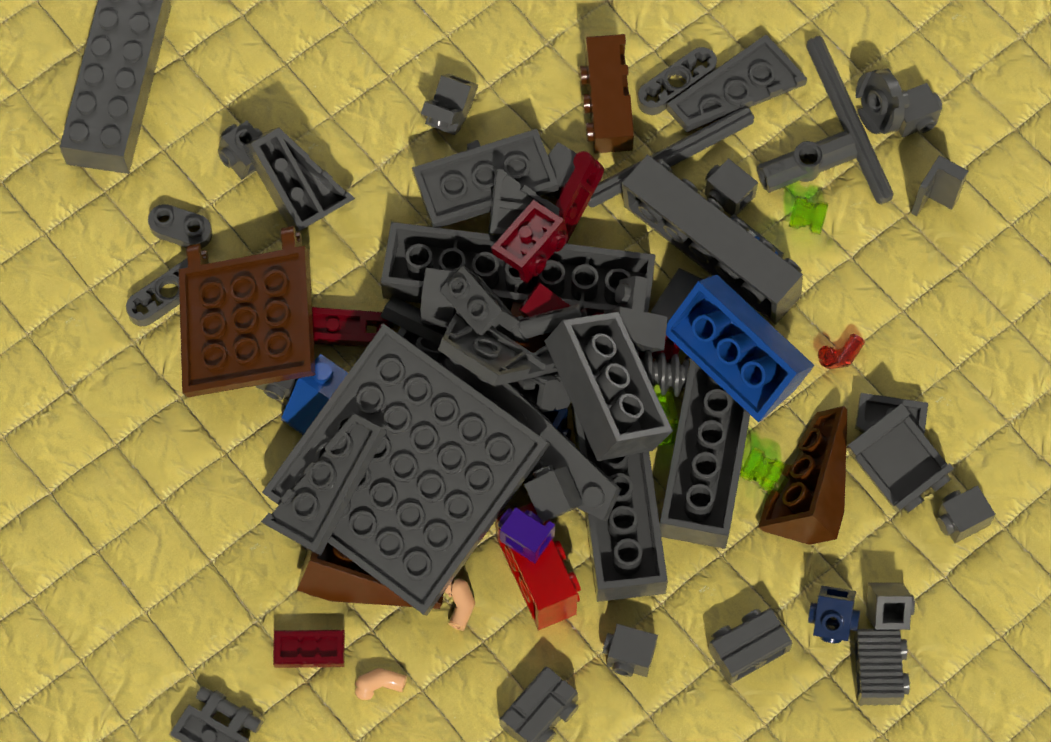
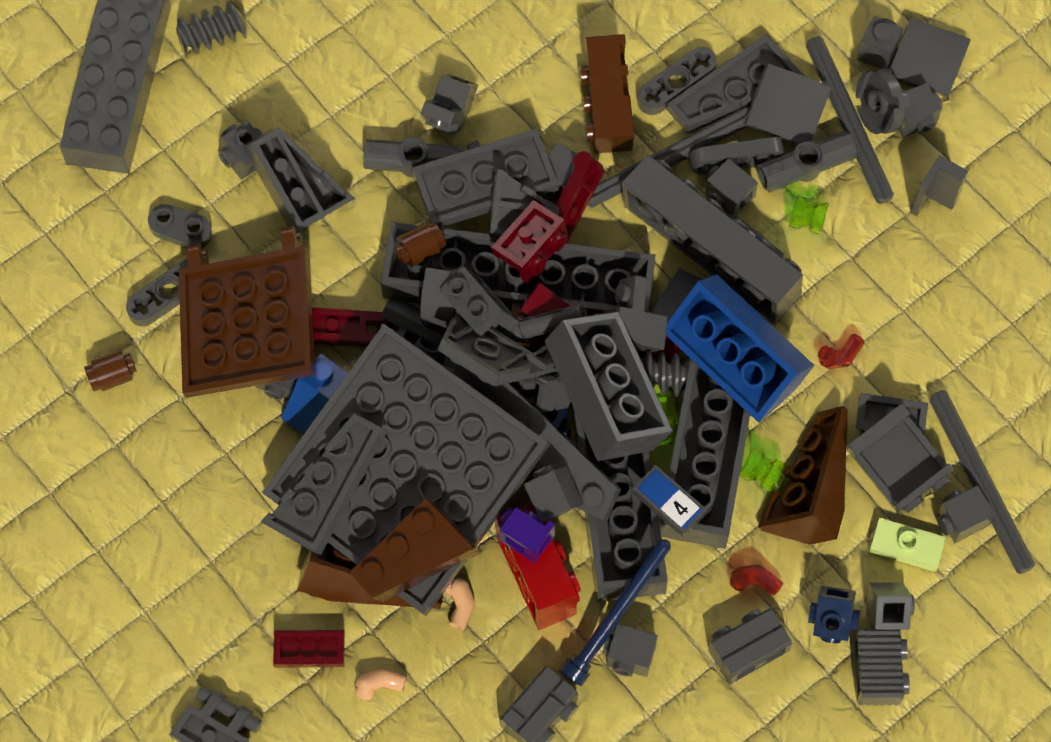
none -> reddish brown brick [84,349,137,392]
none -> dark grey piece [176,1,247,57]
none -> reddish brown wedge [349,498,482,601]
none -> dark grey piece [363,137,464,178]
none -> reddish brown brick [394,222,446,267]
none -> dark blue piece [559,539,671,686]
none -> tile [632,465,707,538]
none -> dark grey beam [689,138,785,175]
none -> clear red arm [730,564,783,596]
none -> dark grey slope [744,64,831,145]
none -> dark grey brick [857,16,903,69]
none -> yellowish green plate [869,518,946,572]
none -> dark grey slope [890,18,971,98]
none -> dark grey axle [930,390,1035,574]

